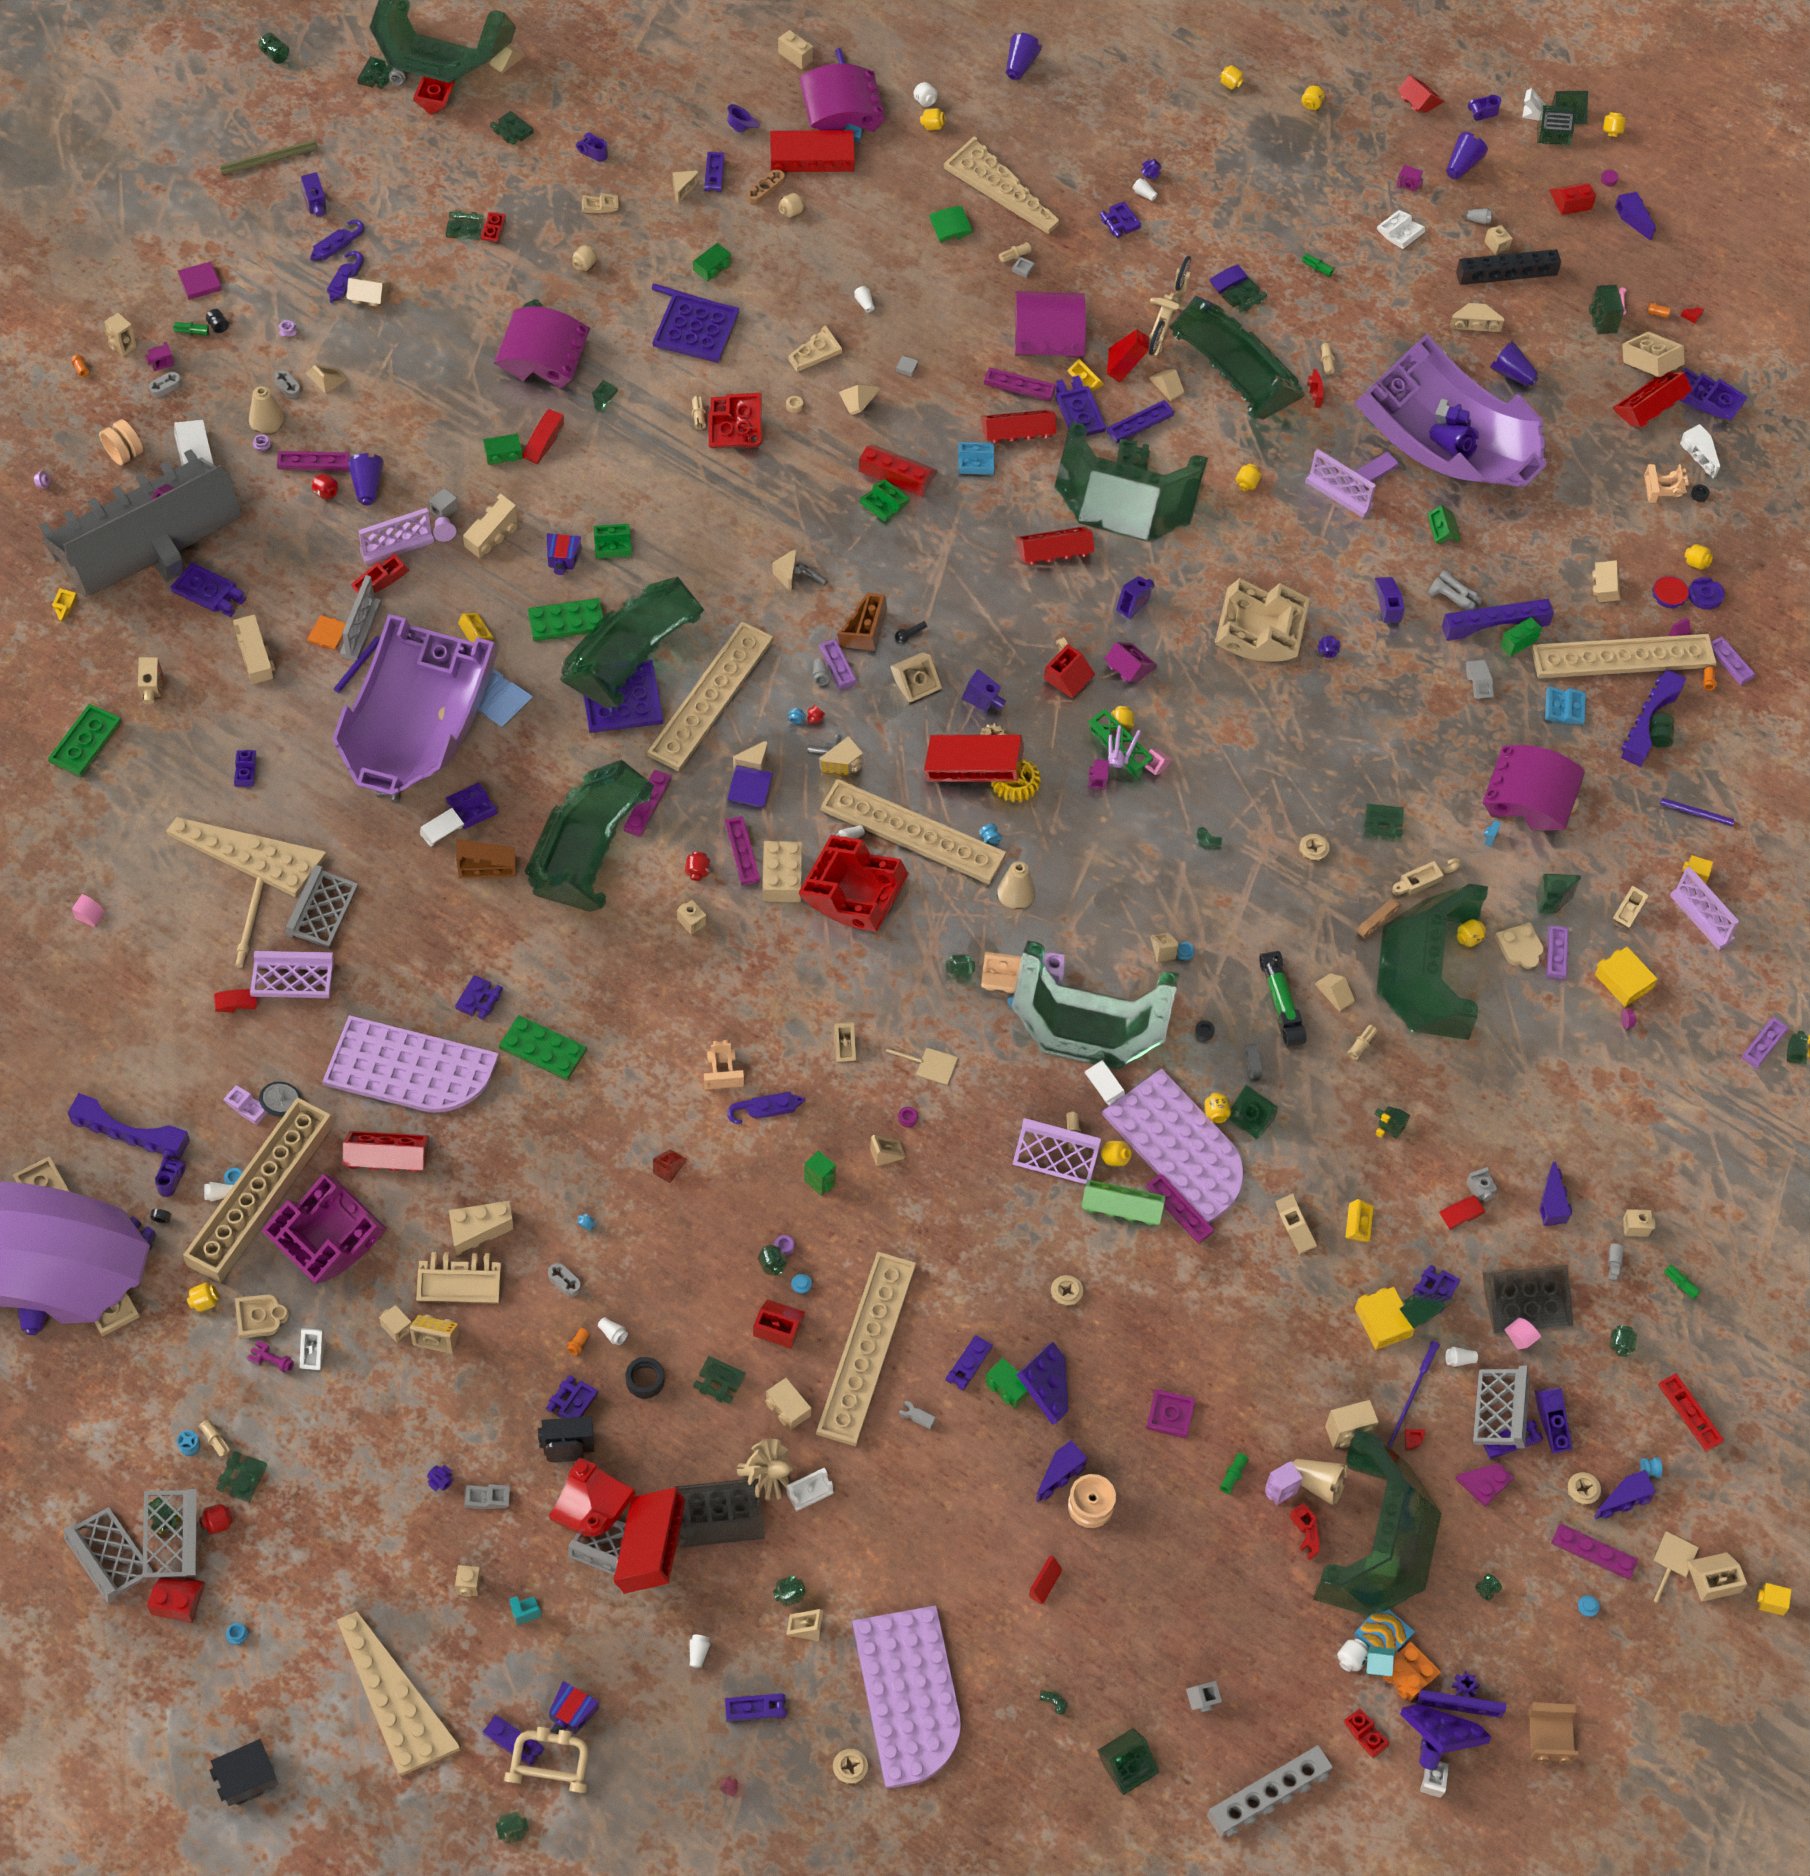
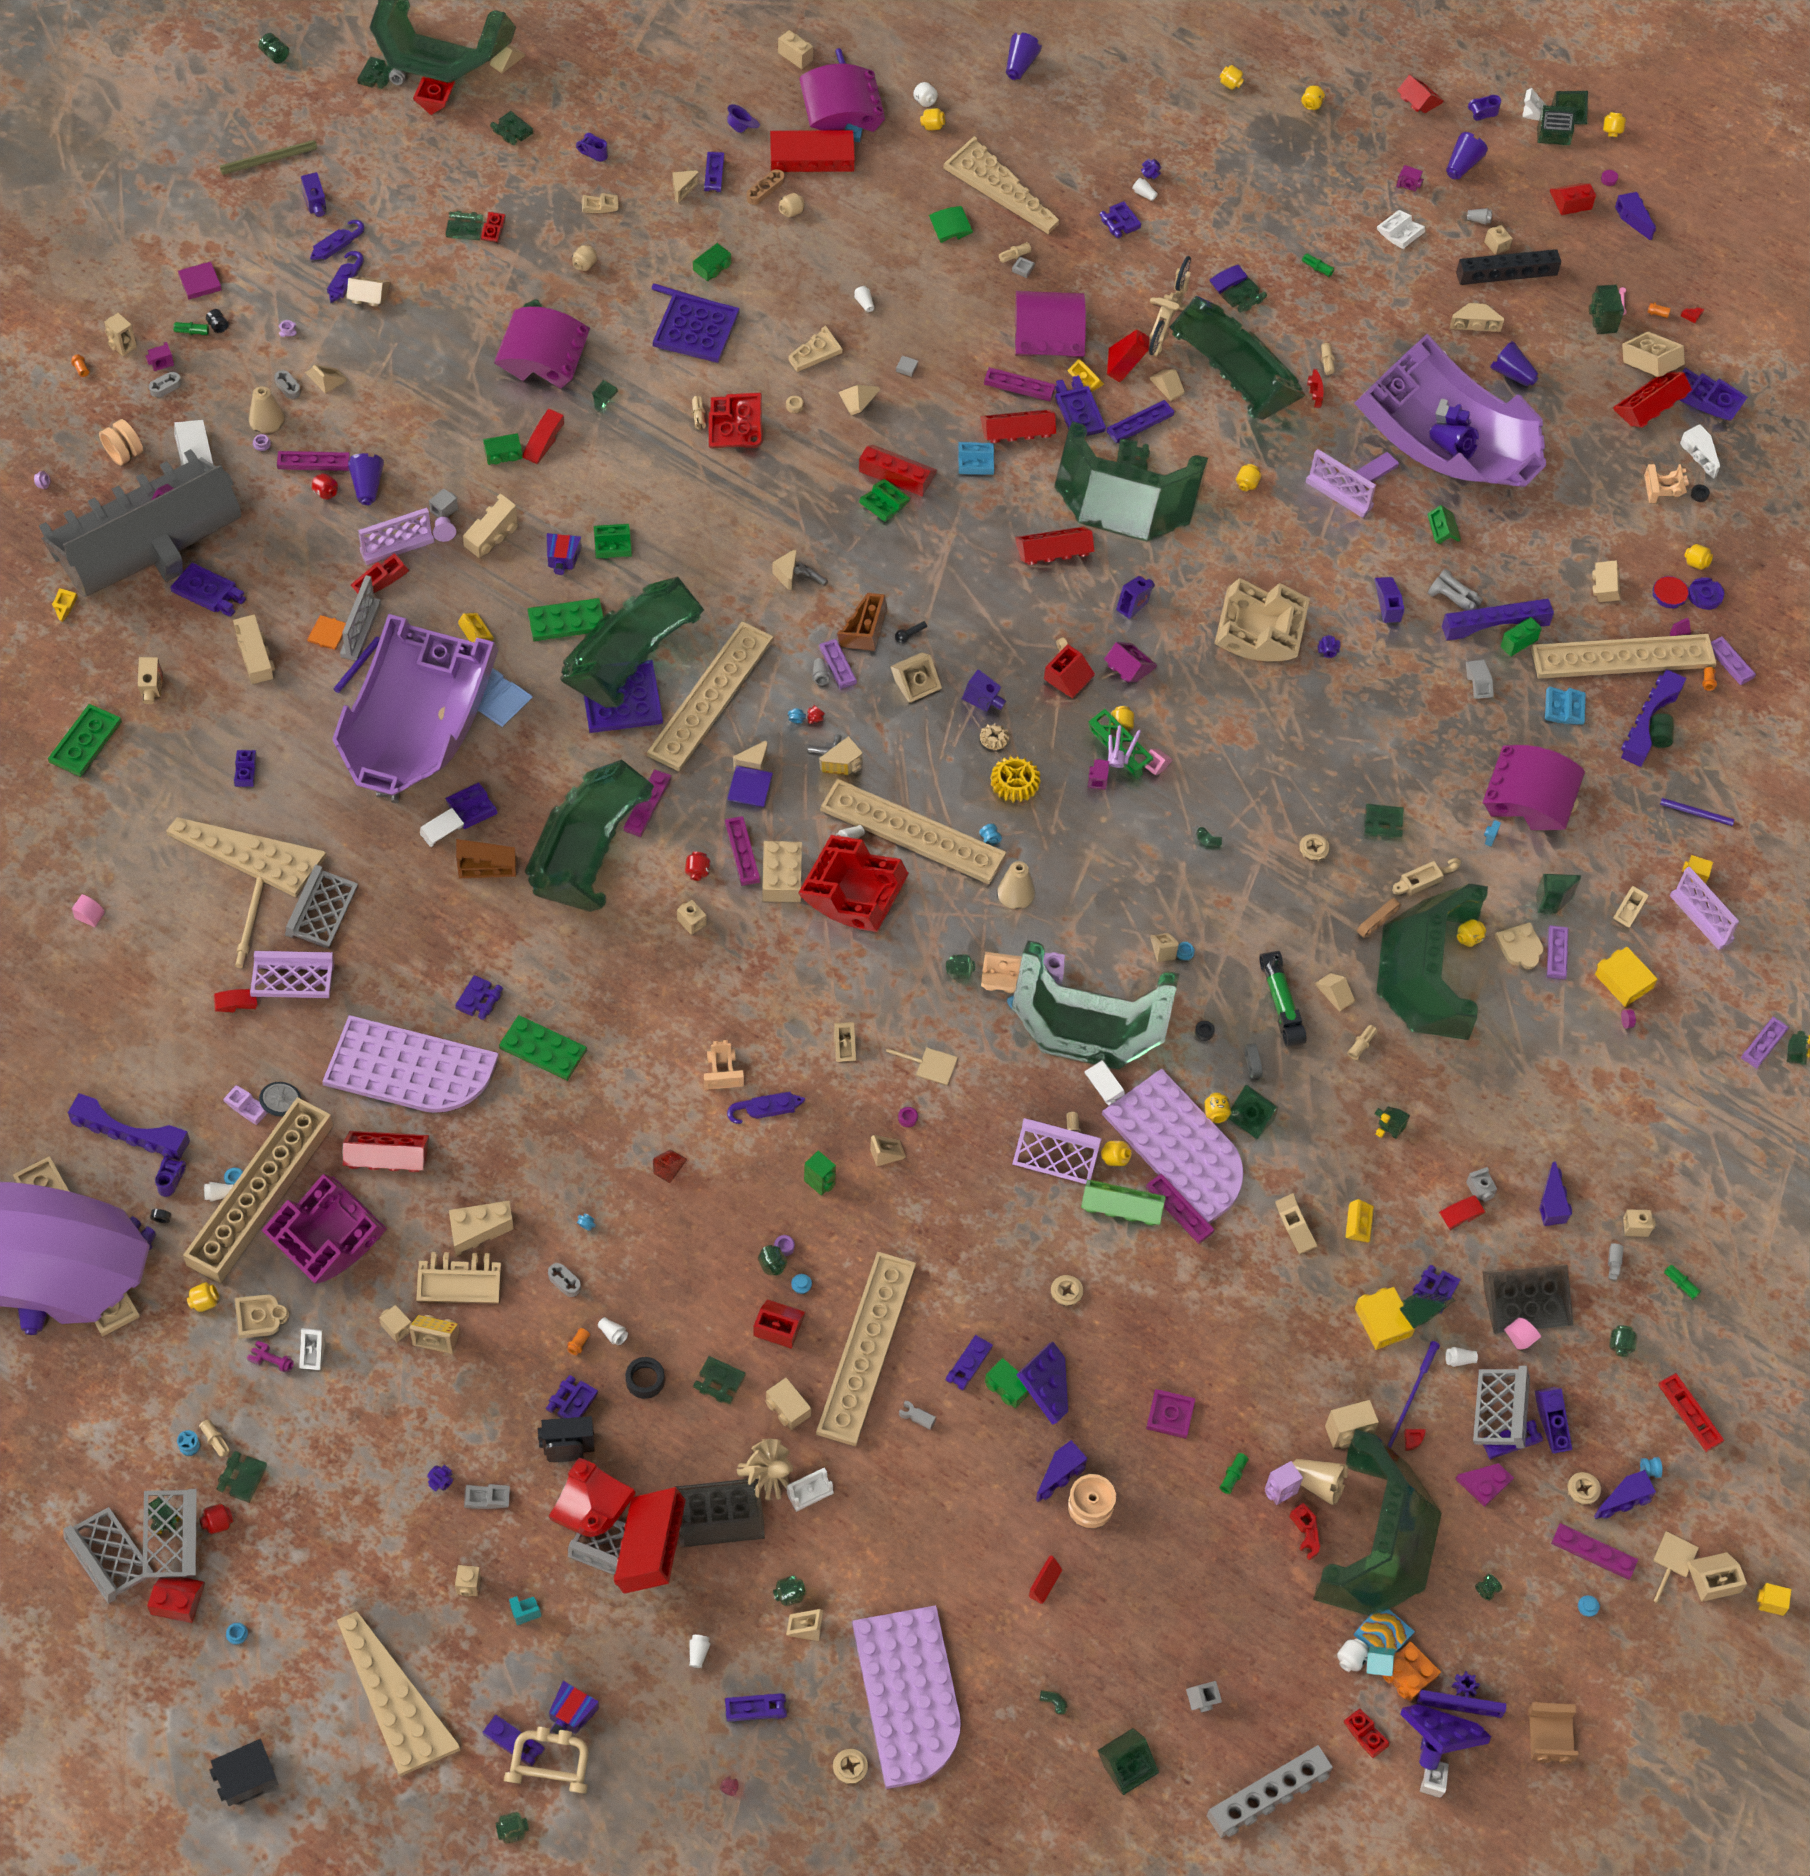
red brick [924,734,1024,782] -> none

